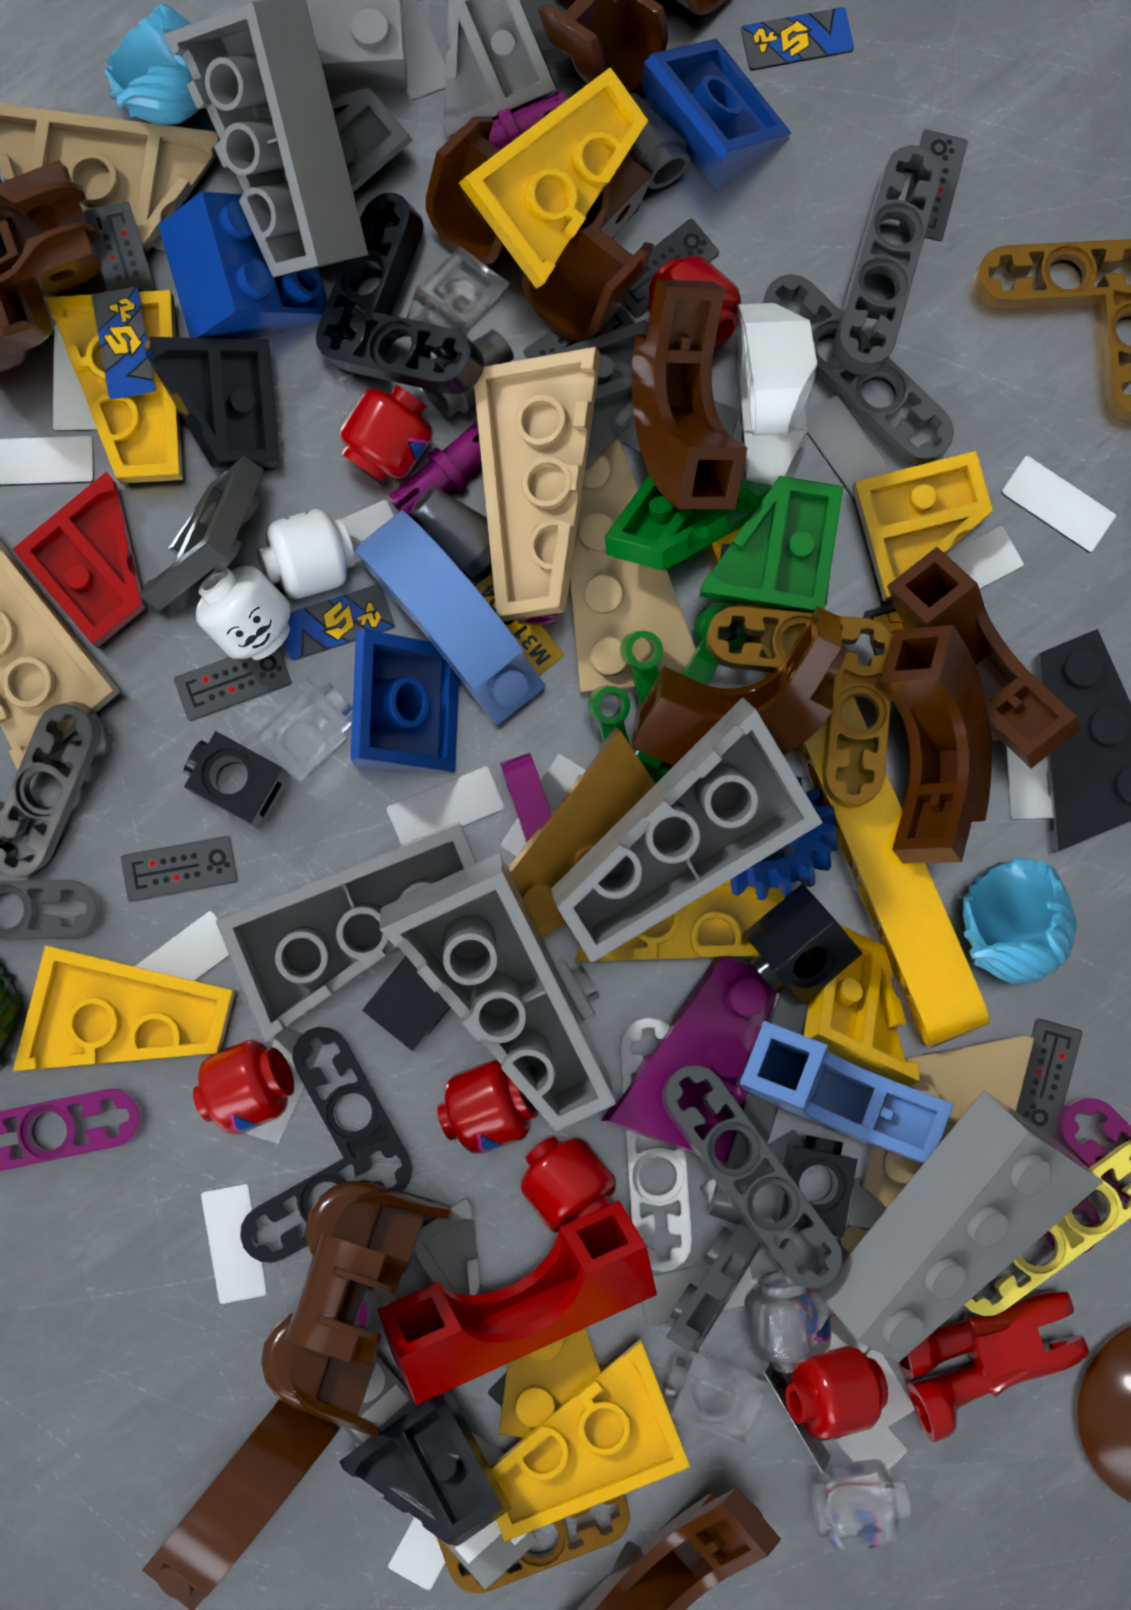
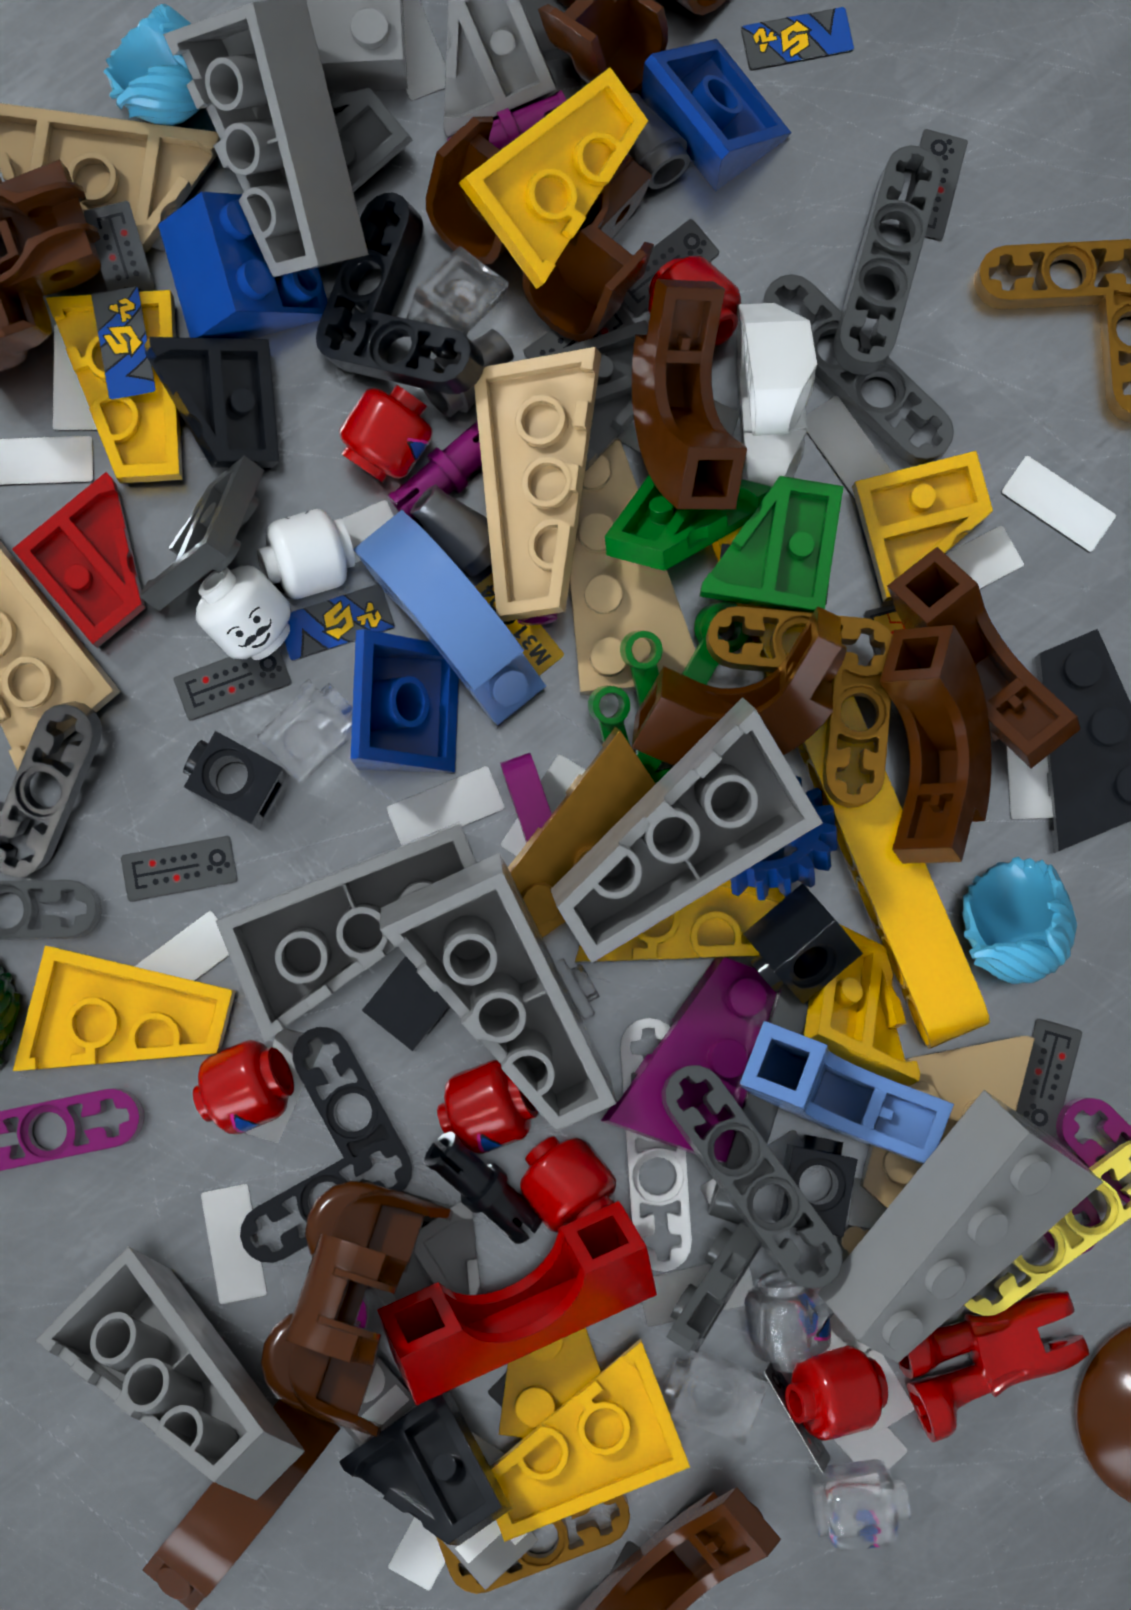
none -> light grey wedge [35,1246,305,1500]
none -> black pin [424,1132,542,1244]

